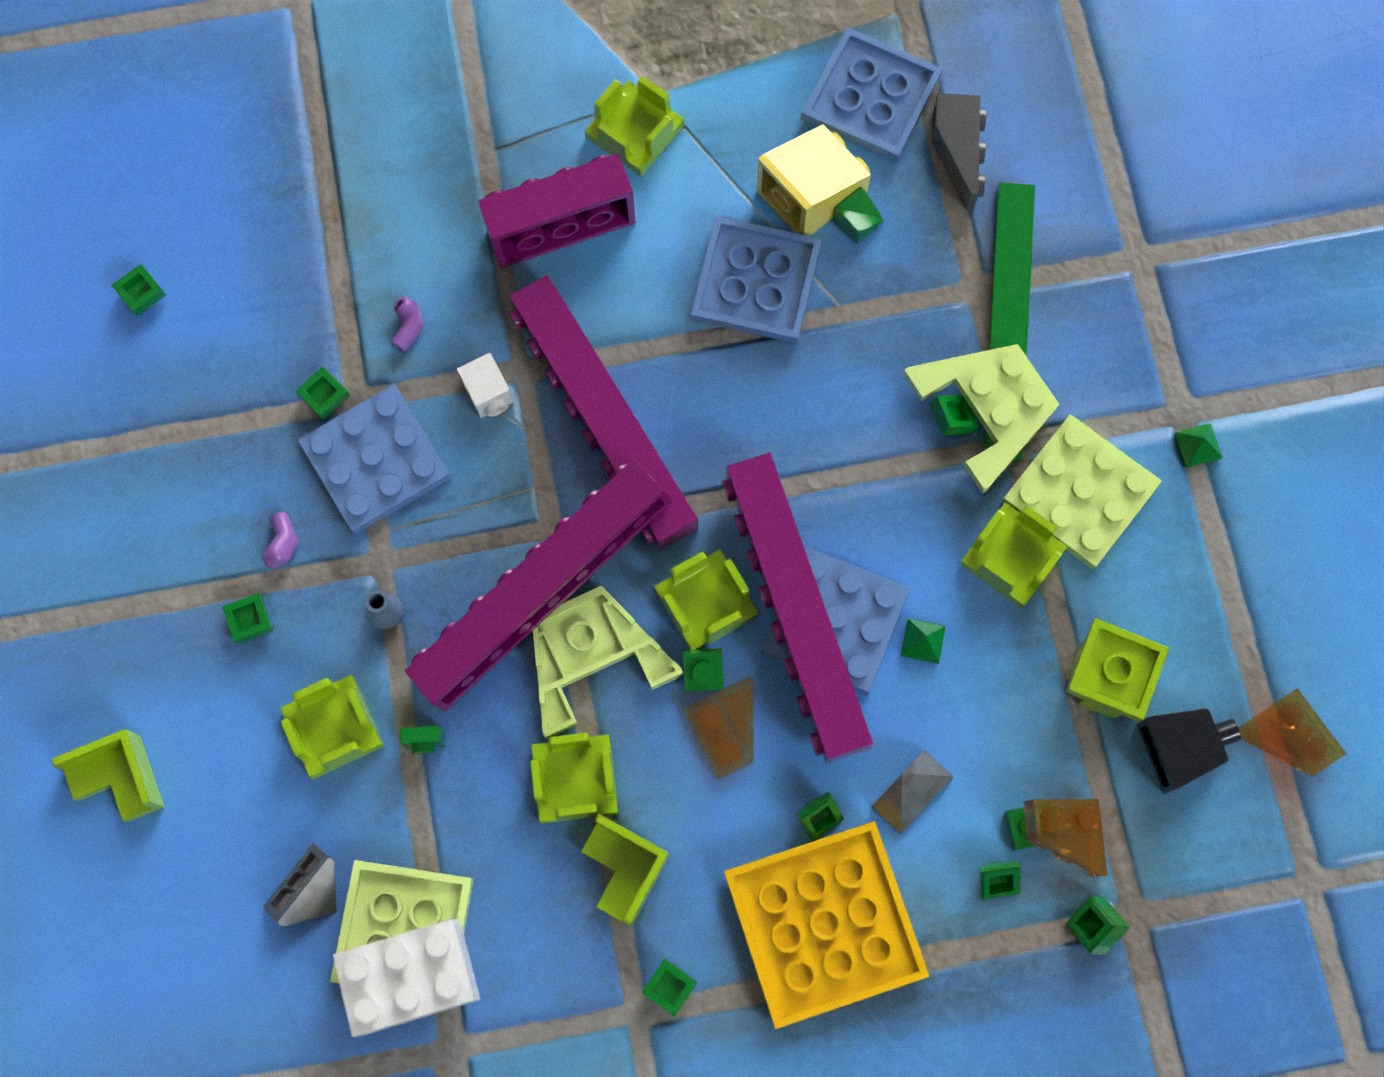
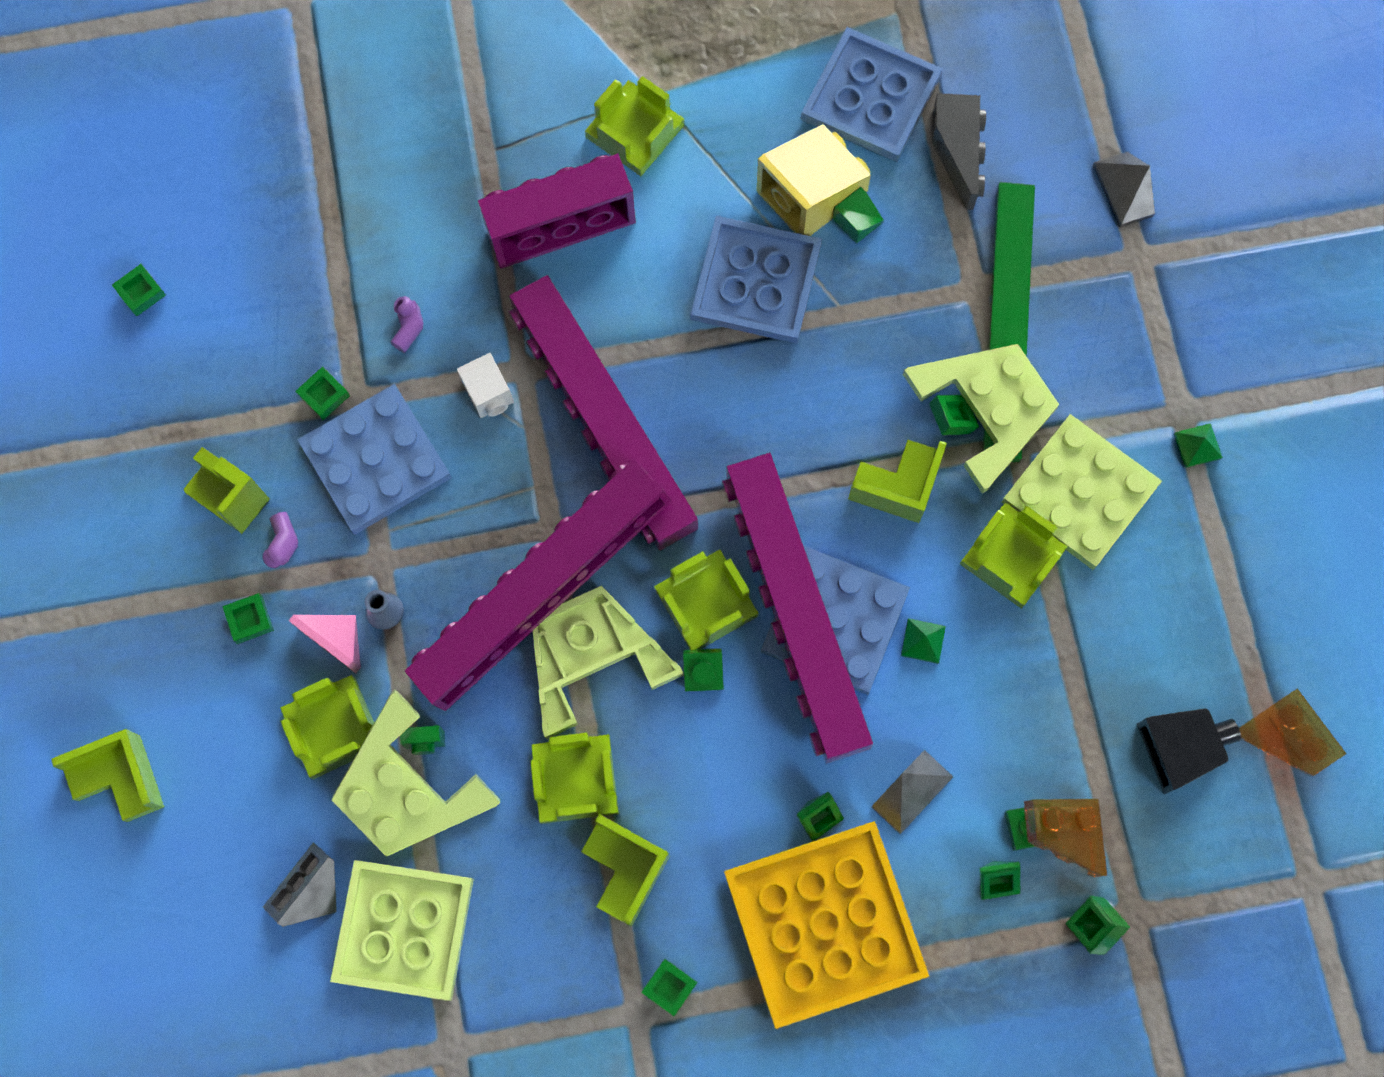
white brick [333,918,480,1037] -> none
clear orange wing [684,676,754,780] -> none
lime panel [1066,618,1169,722] -> none
none -> lime panel [184,447,270,534]
none -> bright pink slope [289,615,361,673]
none -> yellowish green wing [332,689,500,857]
none -> lime panel [848,440,947,523]
none -> flat silver slope [1093,152,1155,227]

